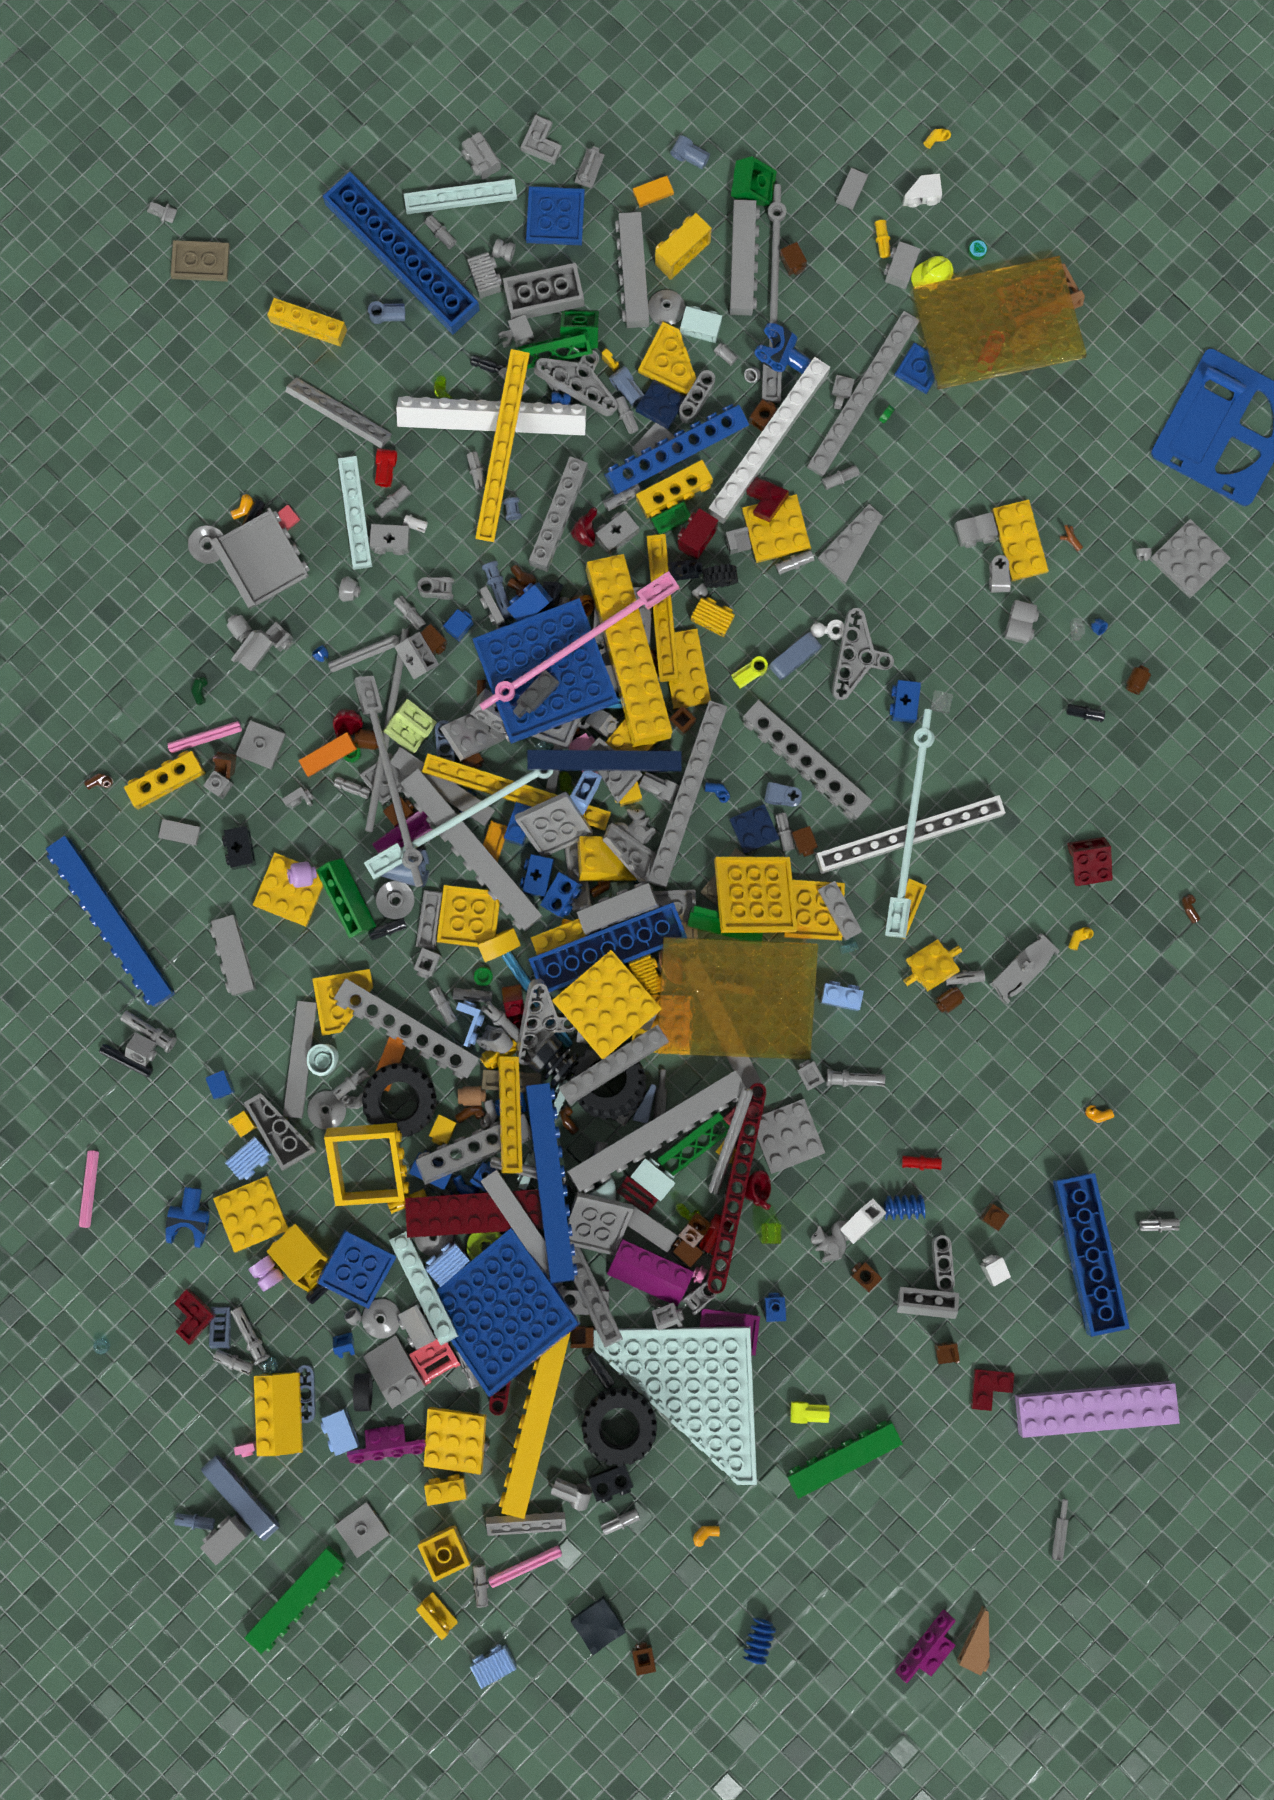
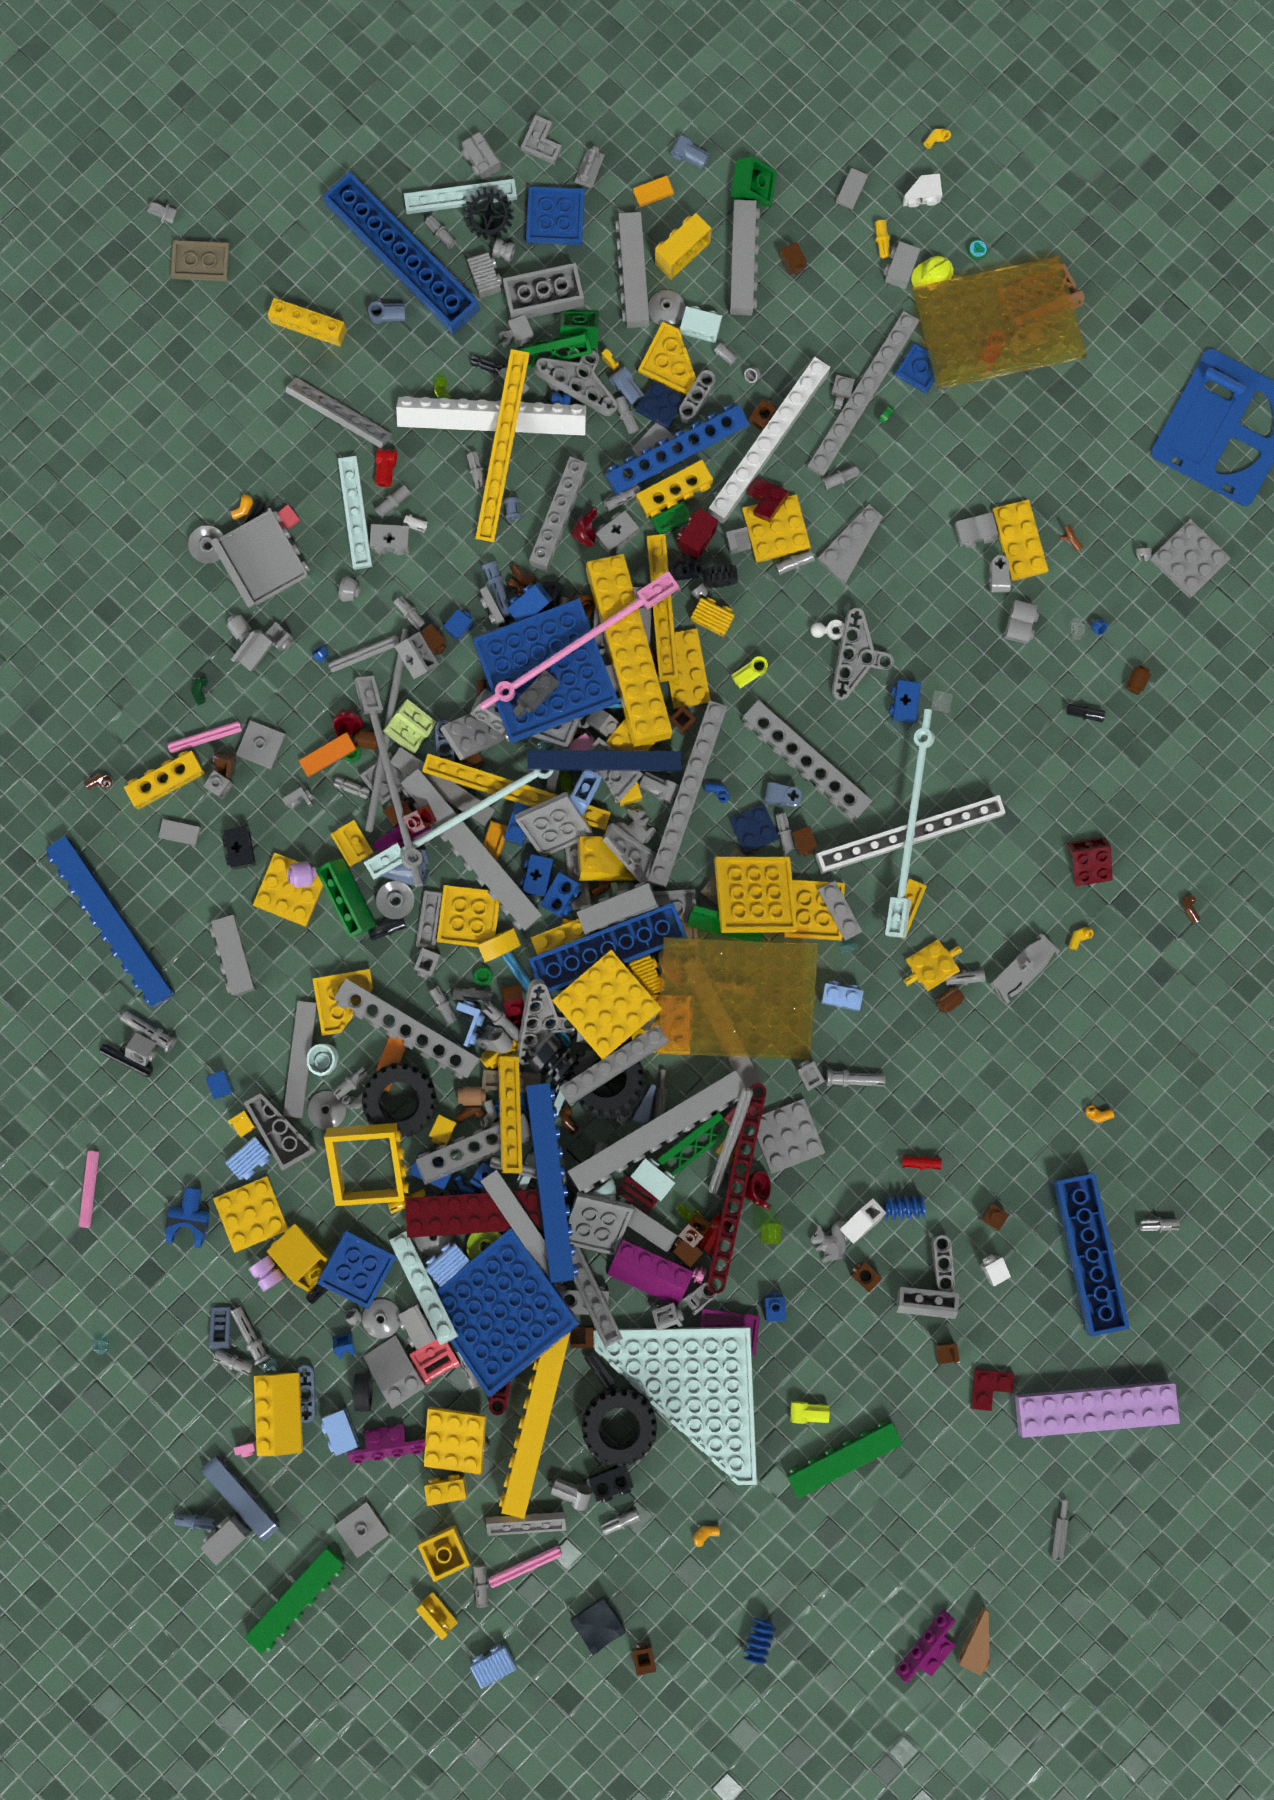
dark red plate [174,1289,216,1345] -> none
light grey piece [417,577,454,600] -> none
blue connector [755,323,811,374] -> none
light grey bar [762,184,786,403] -> none
sand blue beam [768,632,822,681] -> none
none -> yellow plate [331,820,374,867]
none -> dark red brick [402,804,437,834]
none -> black gear [464,188,514,240]

